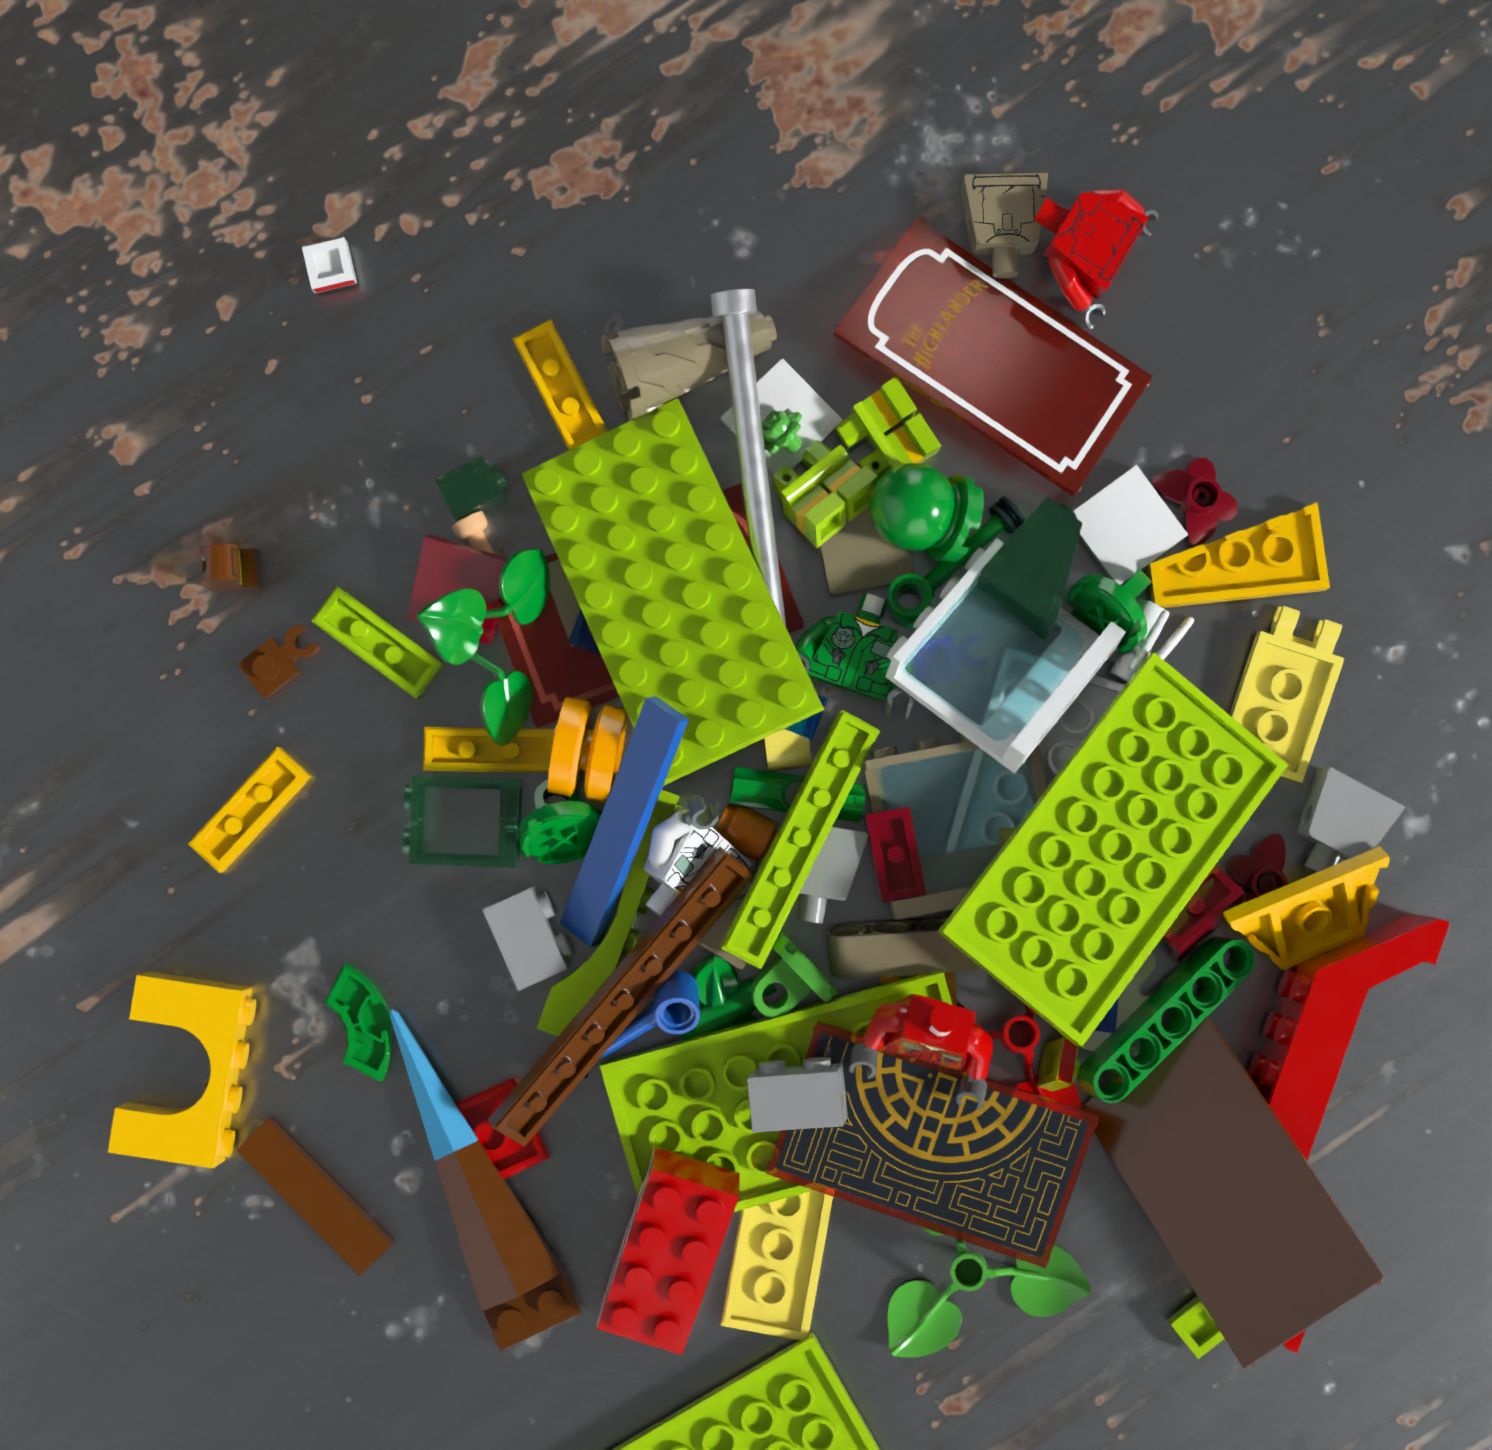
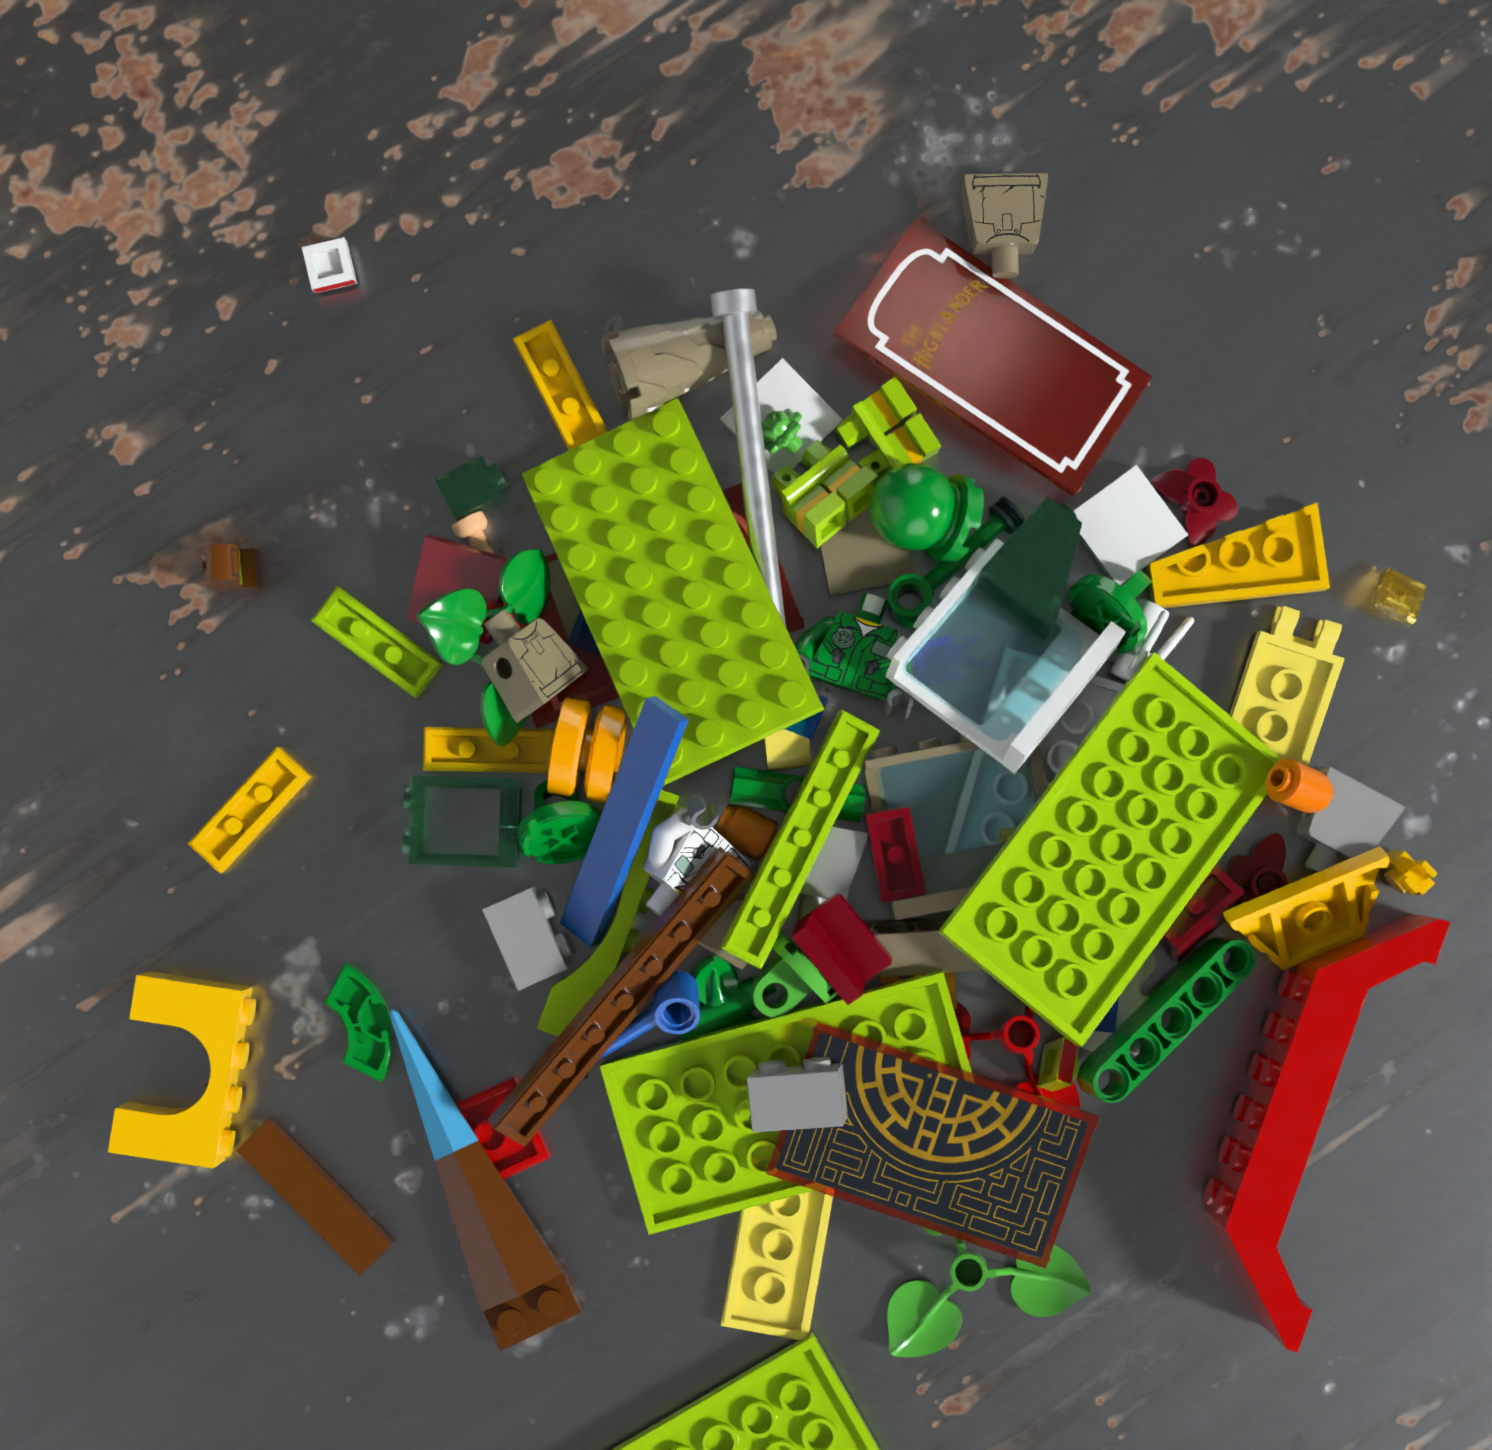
reddish brown plate [237,624,321,699] -> none
red brick [597,1147,740,1355] -> none
red torso [849,994,993,1110] -> none
red torso [1033,189,1158,329] -> none
reddish brown piece [1080,1017,1386,1368] -> none
lime plate [1167,1296,1225,1359] -> none
none -> dark tan torso [482,609,589,723]
none -> dark red panel [791,893,892,1005]
none -> orange brick [1266,759,1334,813]
none -> clear yellow tile [1370,567,1427,627]
none -> yellow plate [1384,850,1437,896]

